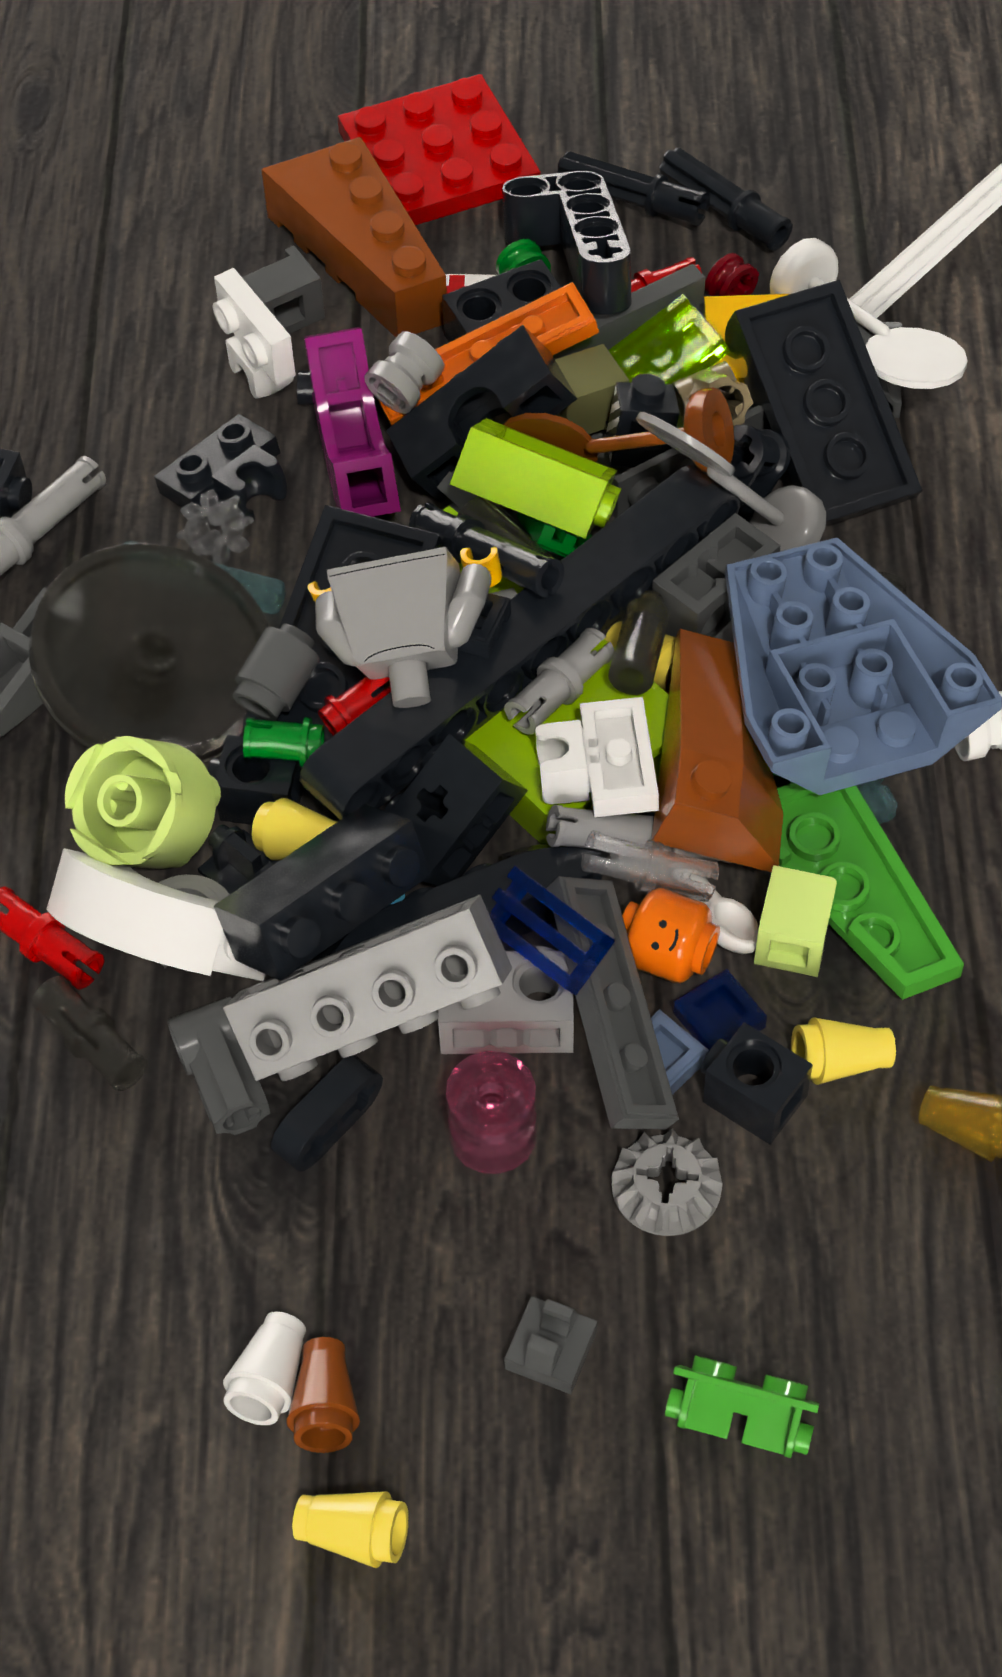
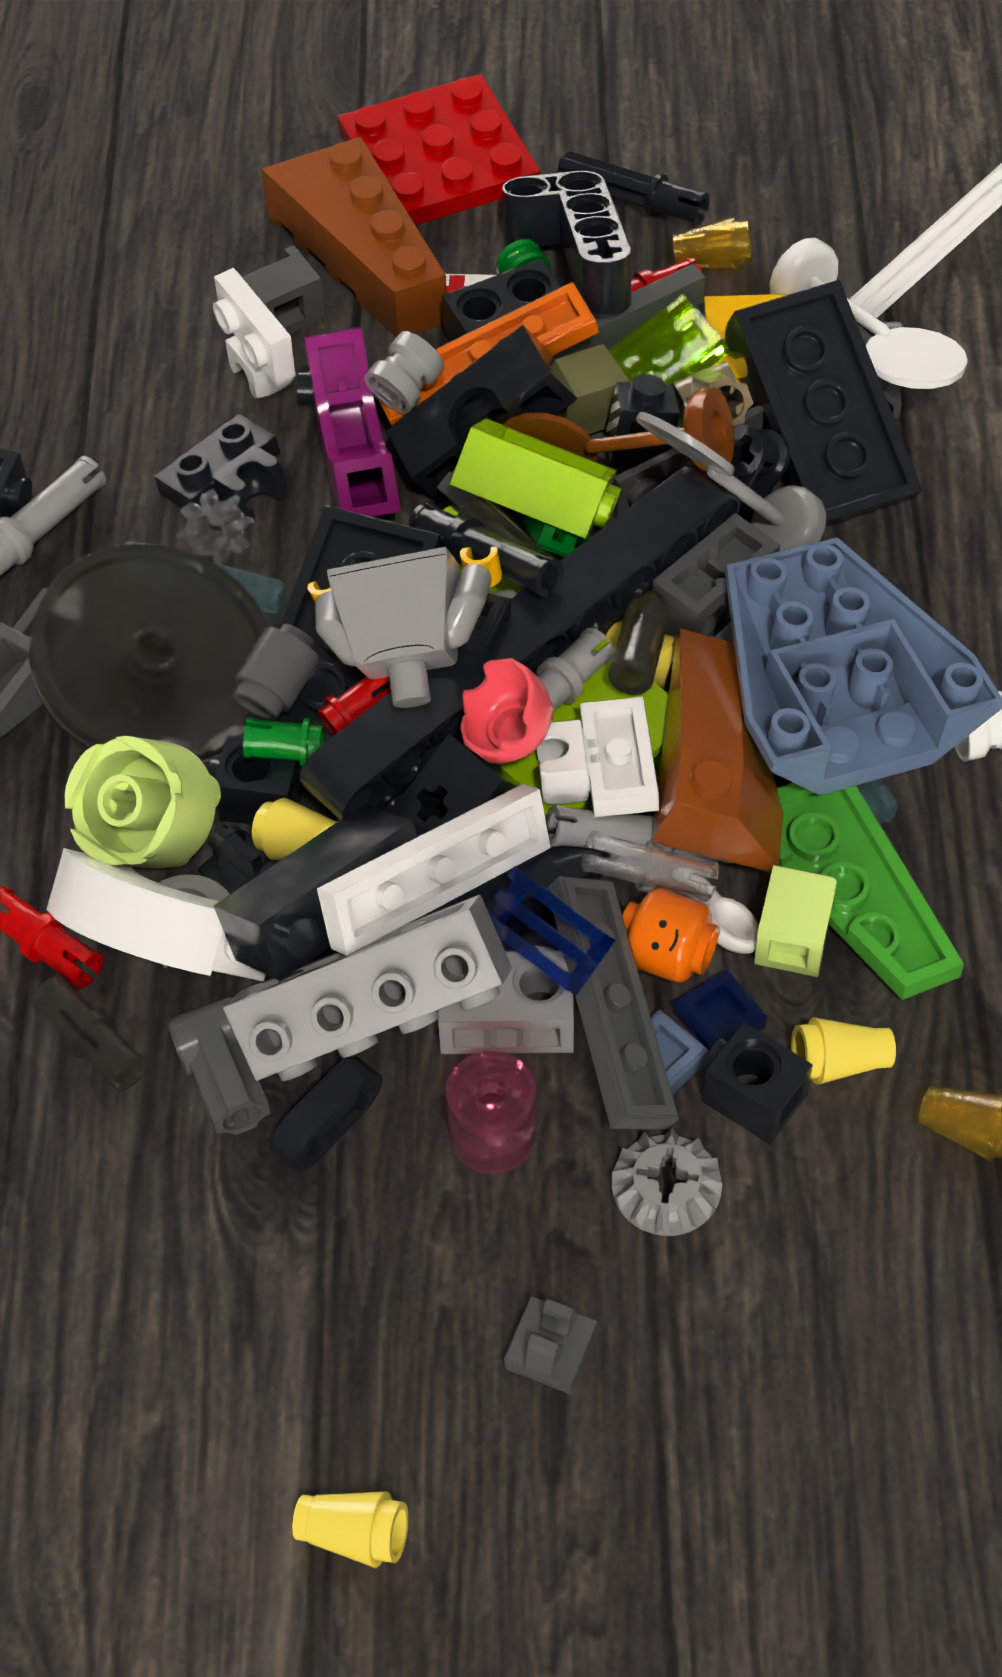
white cone [223,1311,306,1425] -> none
dark orange cone [287,1337,360,1453] -> none
black axle [659,148,793,250] -> none
bright green hinge [665,1355,820,1458] -> none
dark red bush [705,253,759,296] -> none
none -> white plate [317,784,551,956]
none -> coral hair [460,658,554,765]
none -> clear yellow cone [673,216,752,271]

